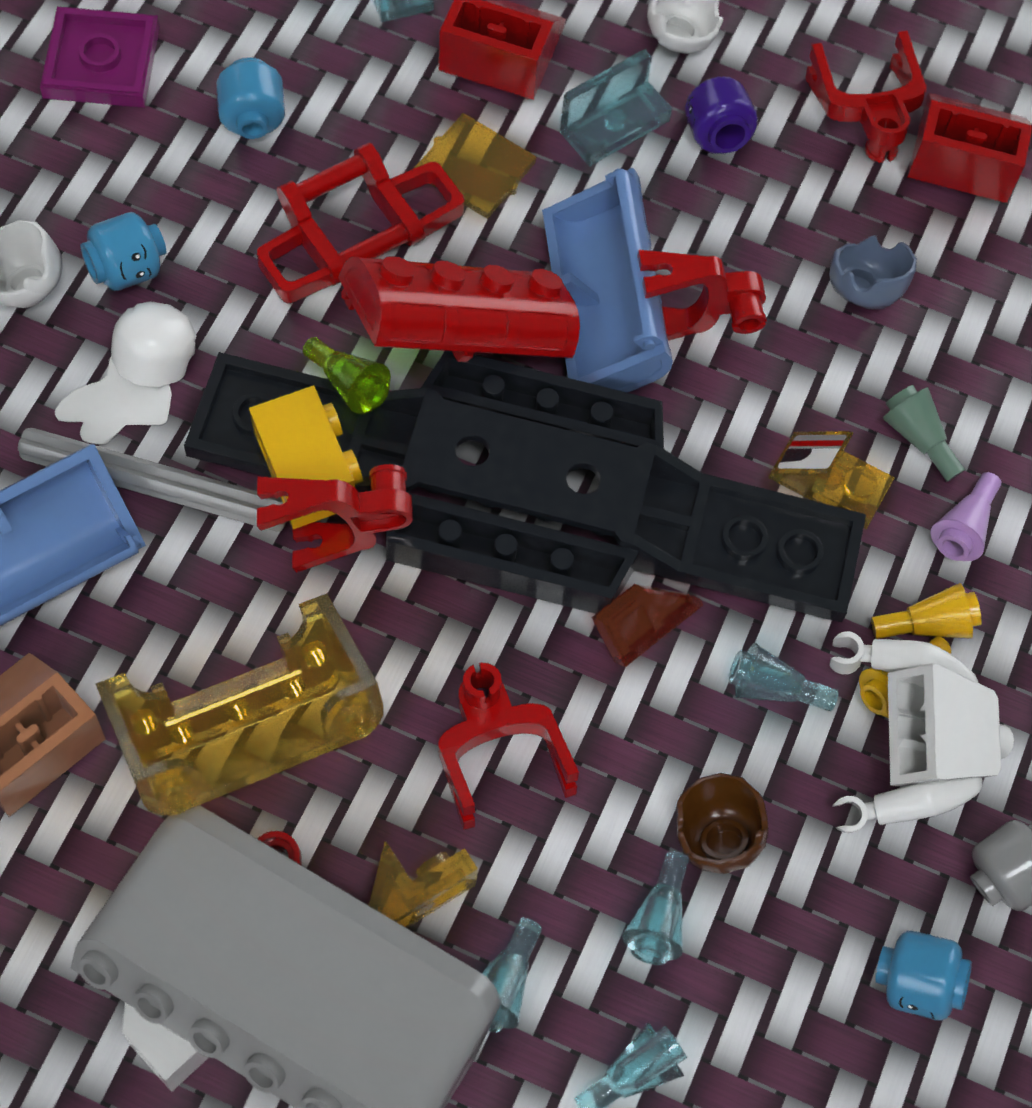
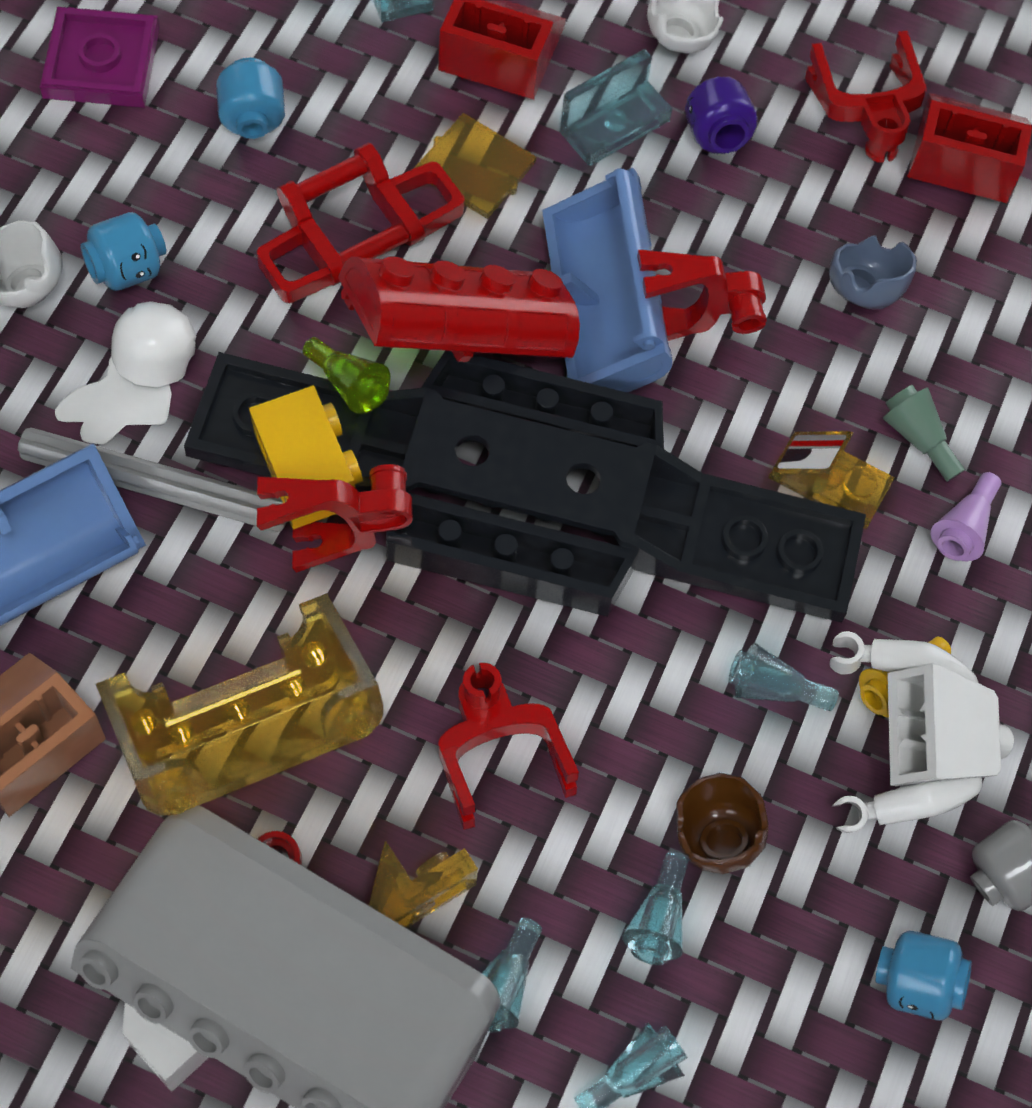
clear red tile [591,584,703,667] -> none
yellow cone [871,583,982,639] -> none

